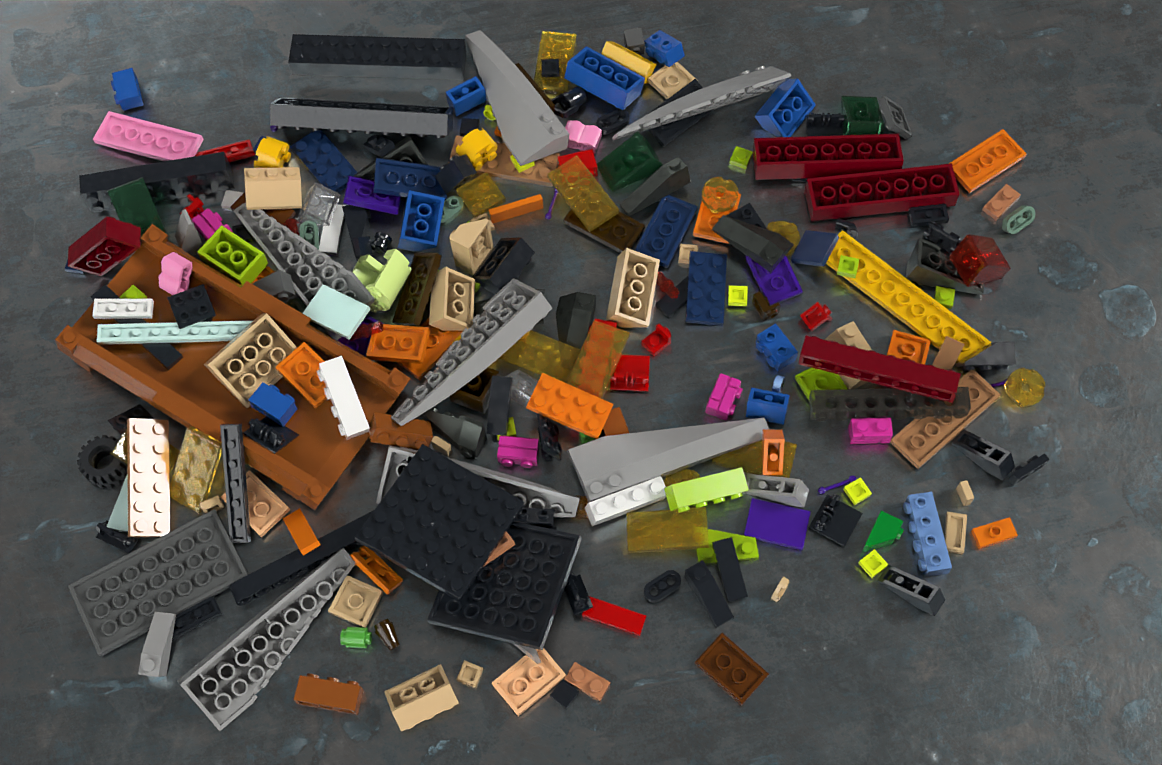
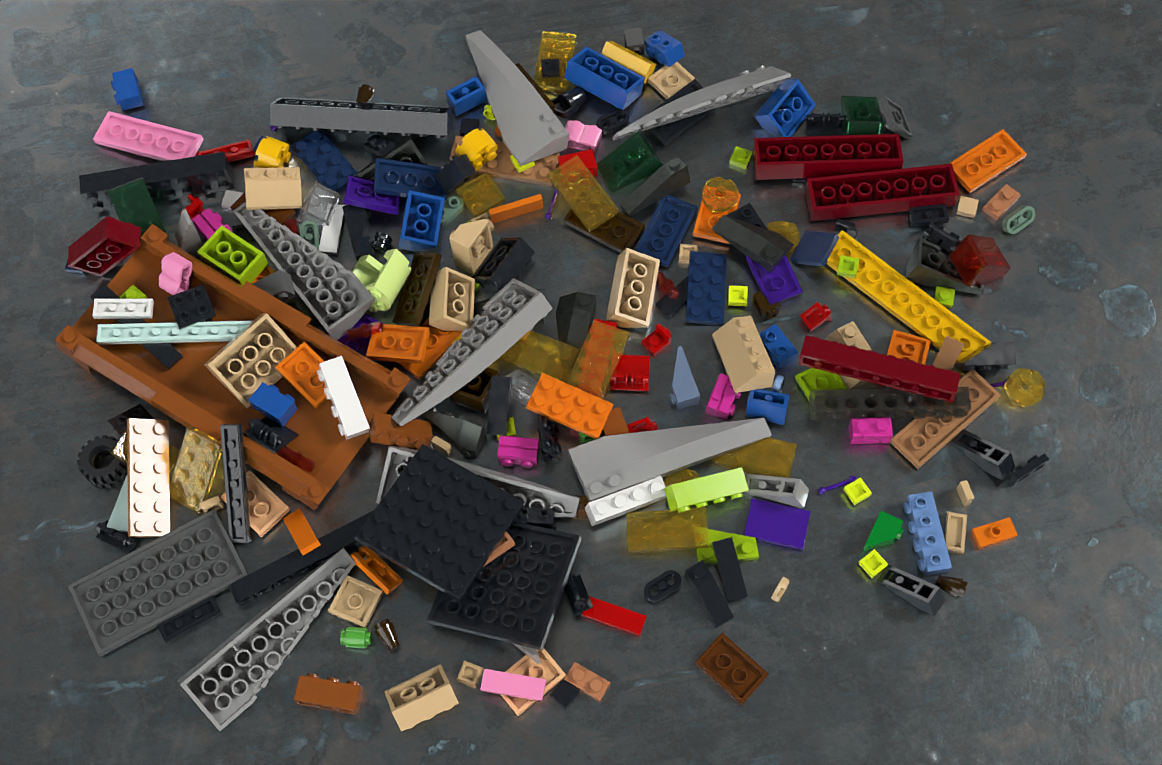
light grey slope [138,612,176,677] -> none
black brick [288,34,467,80] -> none
light aqua tile [303,285,370,340] -> none
orange slope [762,429,785,475] -> none
black hinge [809,494,863,547] -> none
none -> clear red axle [278,446,316,472]
none -> dark brown cone [356,84,375,103]
none -> bright pink tile [480,669,546,701]
none -> red bracket [627,417,659,433]
none -> sand blue slope [669,346,700,410]
none -> tan slope [712,315,775,393]
none -> dark brown cone [936,575,968,598]
none -> tan tile [956,196,979,218]

